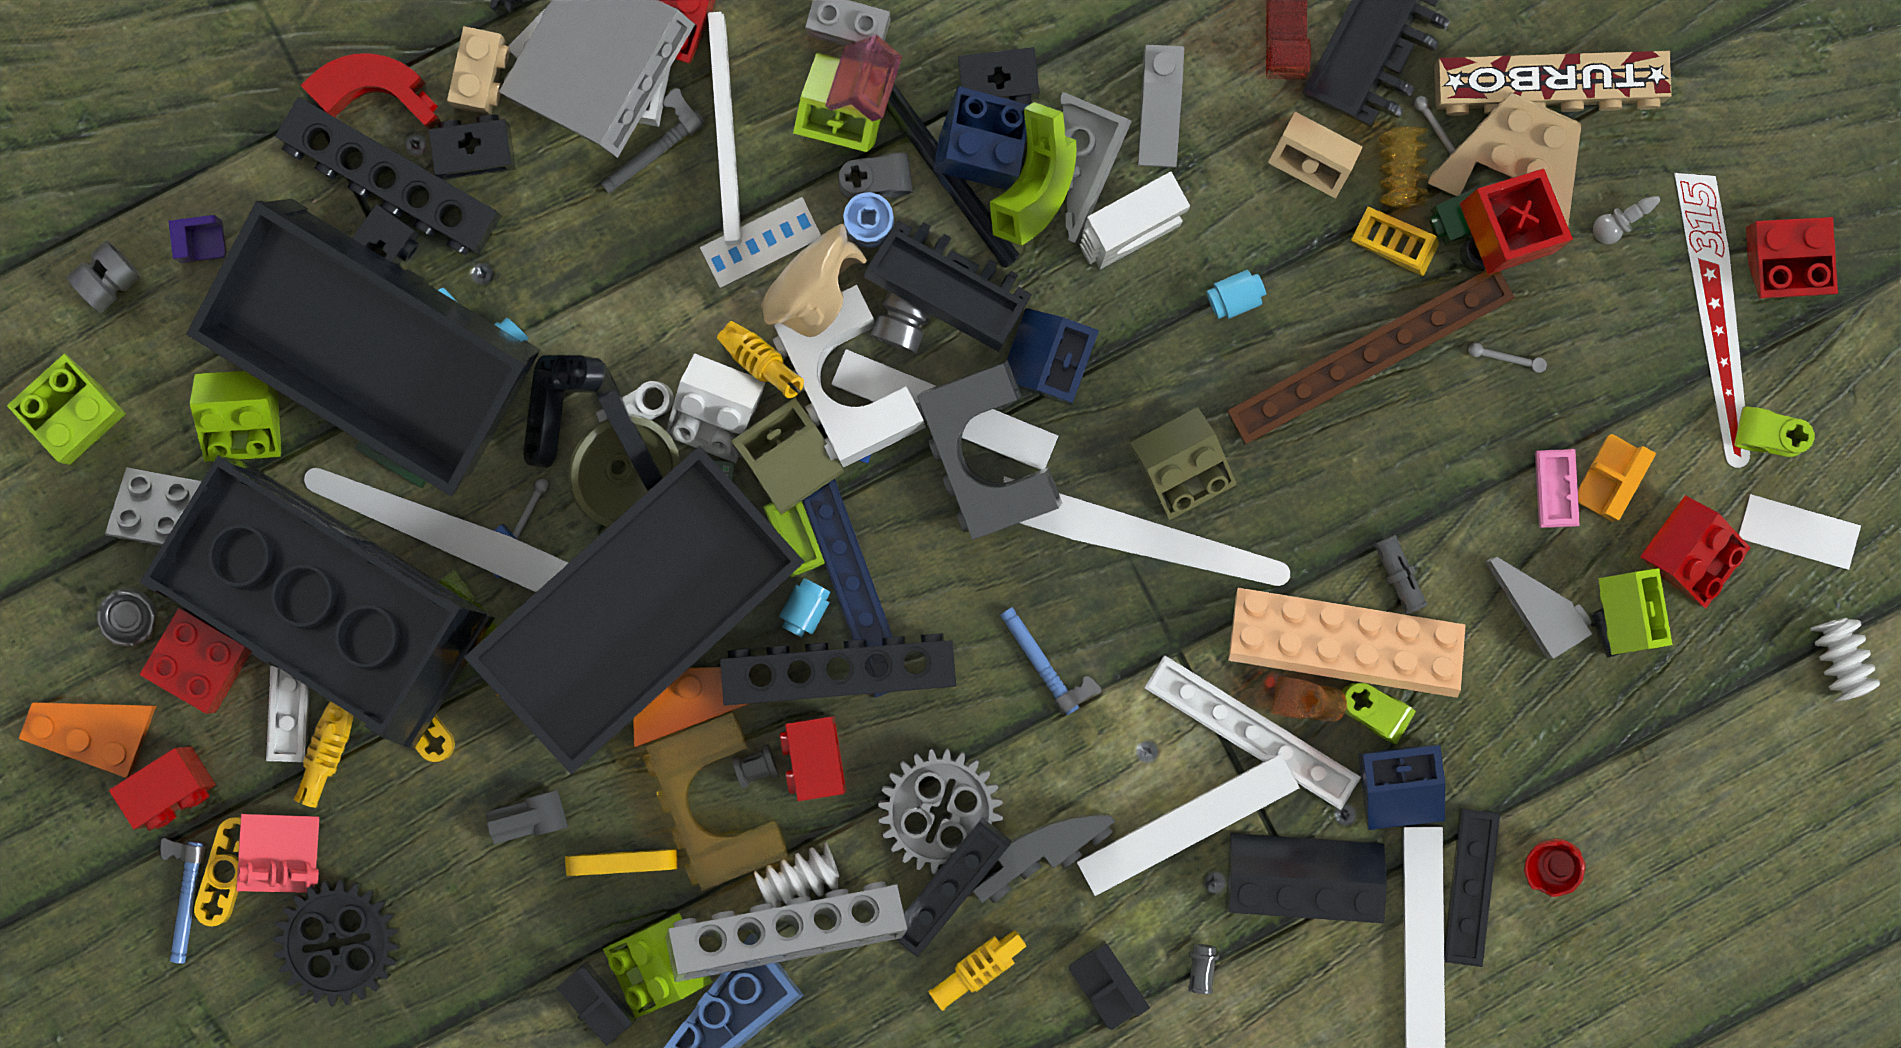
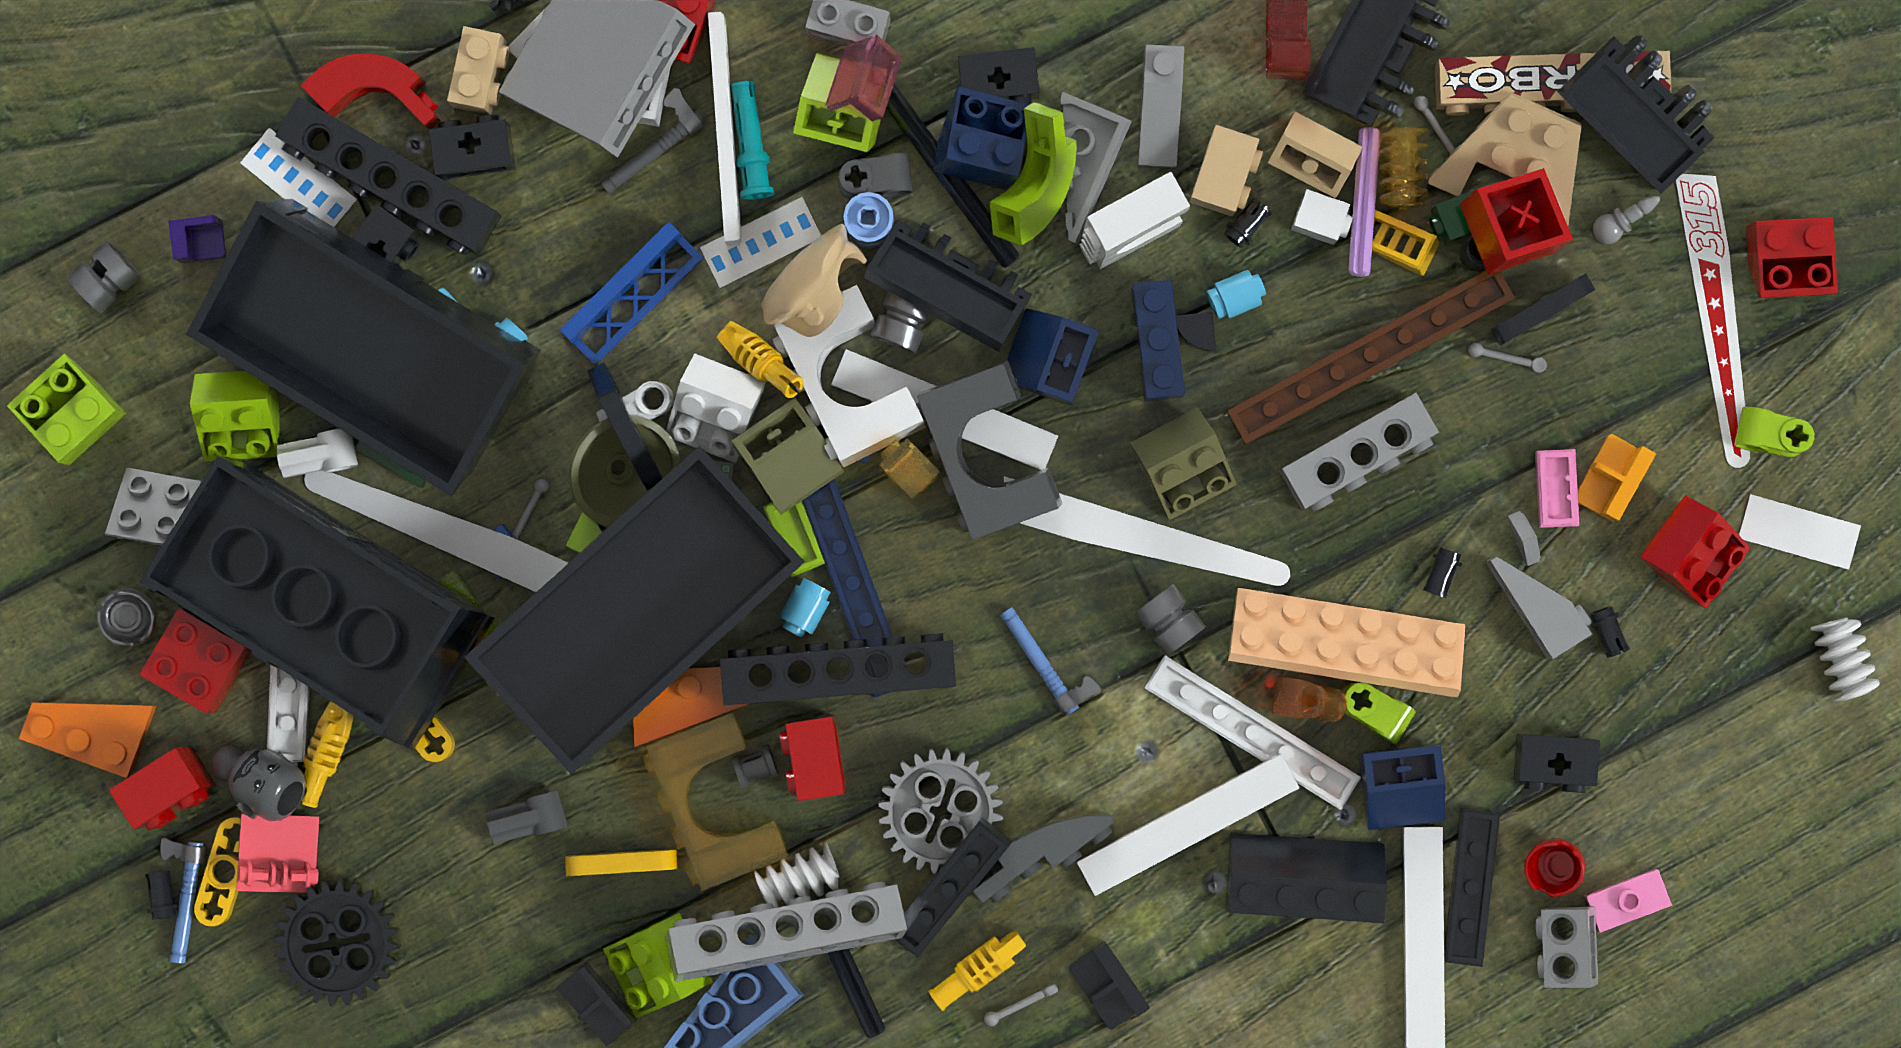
black beam [523,355,604,468] -> none
dark grey pin [1188,944,1219,994] -> none
dark grey pin [1374,535,1428,614] -> none
lime slope [1598,568,1673,655] -> none
none -> black pin [145,870,178,920]
none -> dark grey piece [212,745,306,821]
none -> white sticker [240,128,357,227]
none -> white piece [277,429,358,478]
none -> blue fence [560,222,704,366]
none -> lime tile [566,512,602,553]
none -> teal pin [730,81,775,200]
none -> black axle [828,949,885,1038]
none -> clear yellow brick [879,439,940,502]
none -> light grey hinge [984,984,1059,1027]
none -> dark blue arch [1131,280,1185,402]
none -> flat silver wheel [1134,584,1206,656]
none -> black tile [1176,312,1216,351]
none -> tan brick [1189,125,1263,217]
none -> black pin [1224,198,1272,248]
none -> light grey brick [1279,393,1439,512]
none -> white brick [1291,189,1353,245]
none -> lavender axle [1348,127,1381,277]
none -> black pin [1423,547,1462,599]
none -> black beam [1491,273,1596,346]
none -> light grey tile [1508,511,1541,566]
none -> black brick [1513,734,1600,793]
none -> light grey brick [1536,907,1598,988]
none -> black hinge [1557,35,1715,194]
none -> bright pink plate [1584,869,1672,933]

